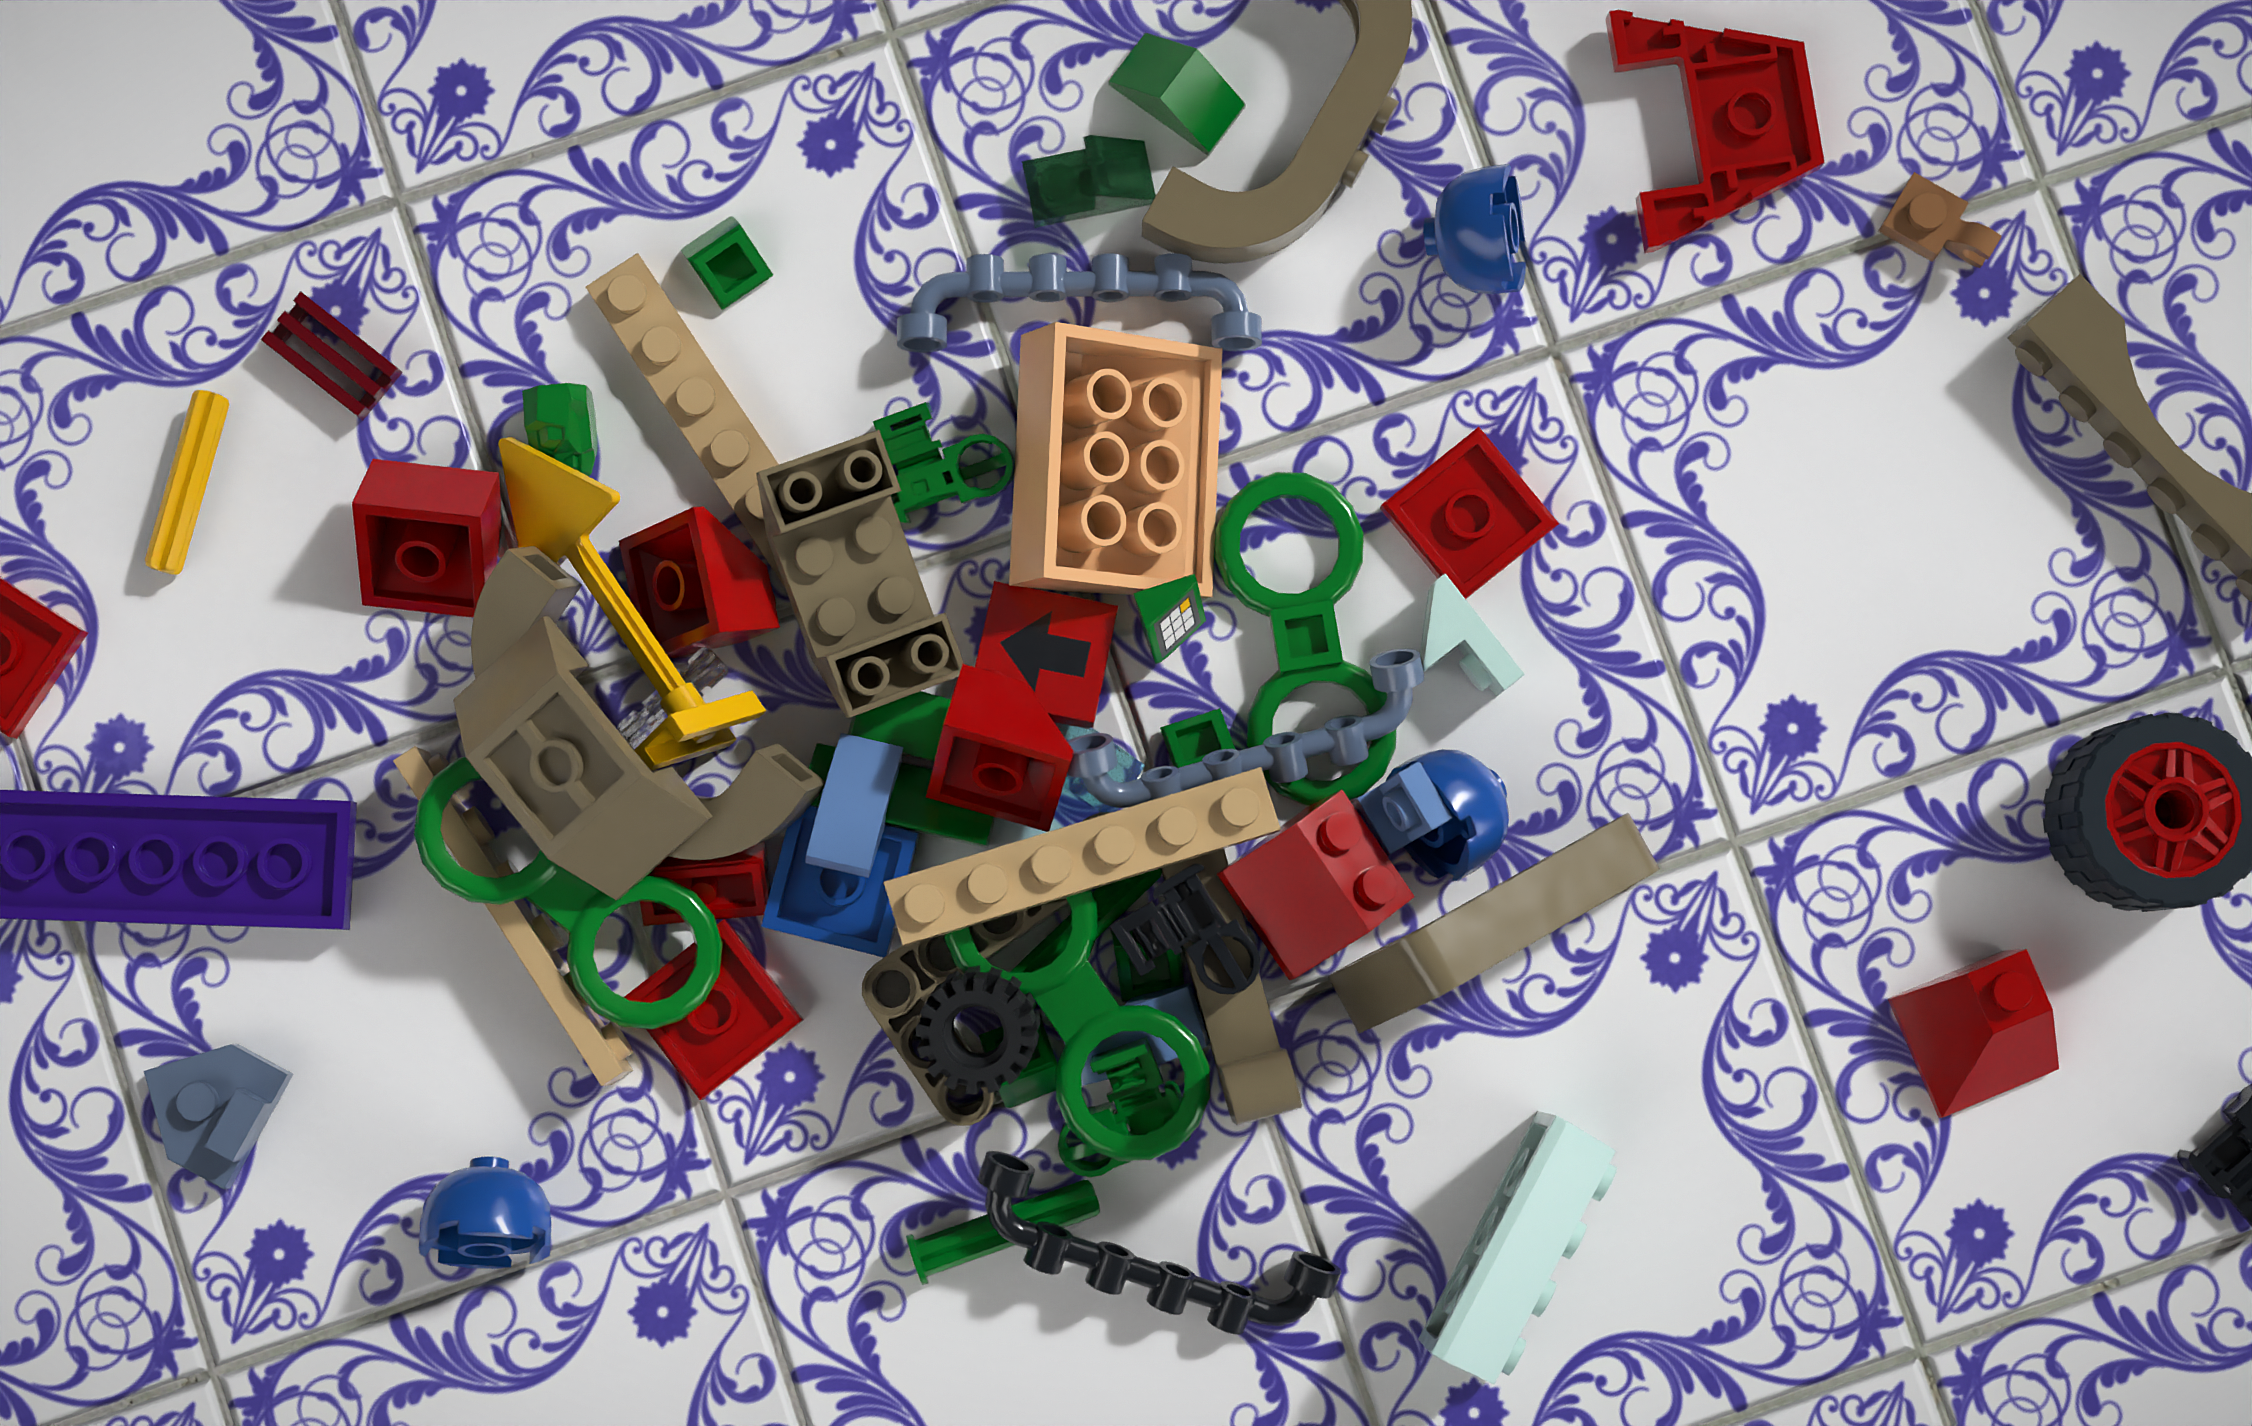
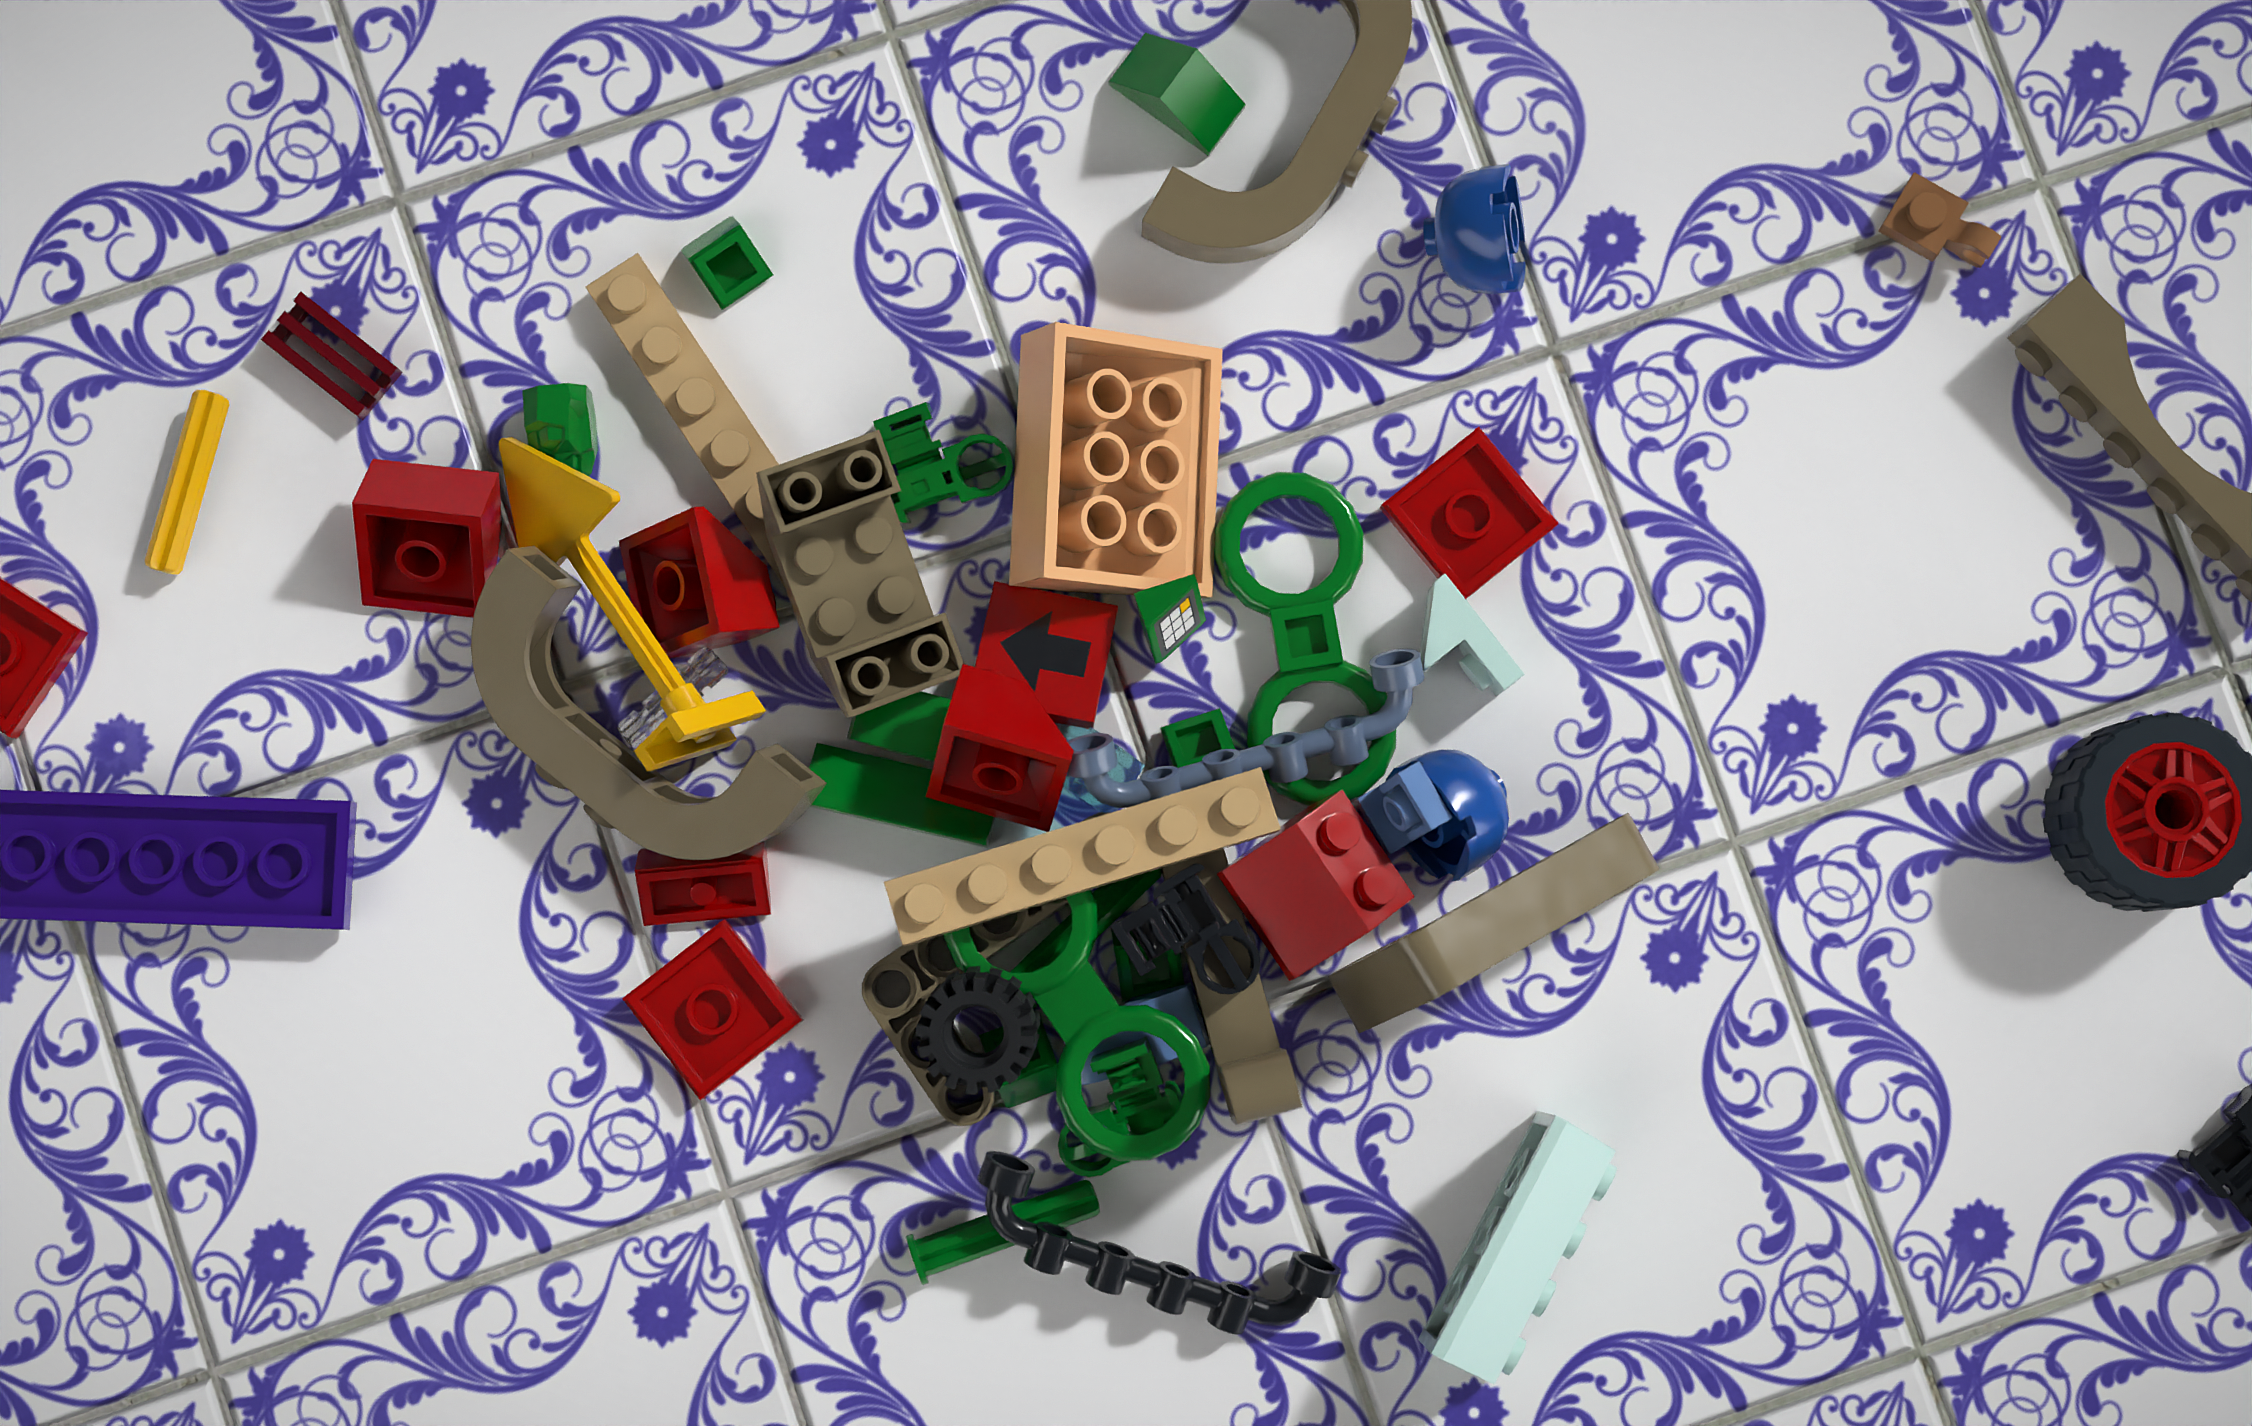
sand blue plate [144,1044,294,1190] -> none
tan plate [393,746,634,1086] -> none
green bar [414,756,723,1029] -> none
blue cylinder [419,1156,551,1269] -> none
dark tan slope [453,616,713,900] -> none
blue plate [761,806,919,958] -> none
medium blue slope [806,733,903,878] -> none
sand blue bar [897,253,1262,353] -> none
clear green slope [1022,135,1156,228] -> none
red wing [1605,10,1825,254] -> none
red slope [1888,949,2059,1118] -> none

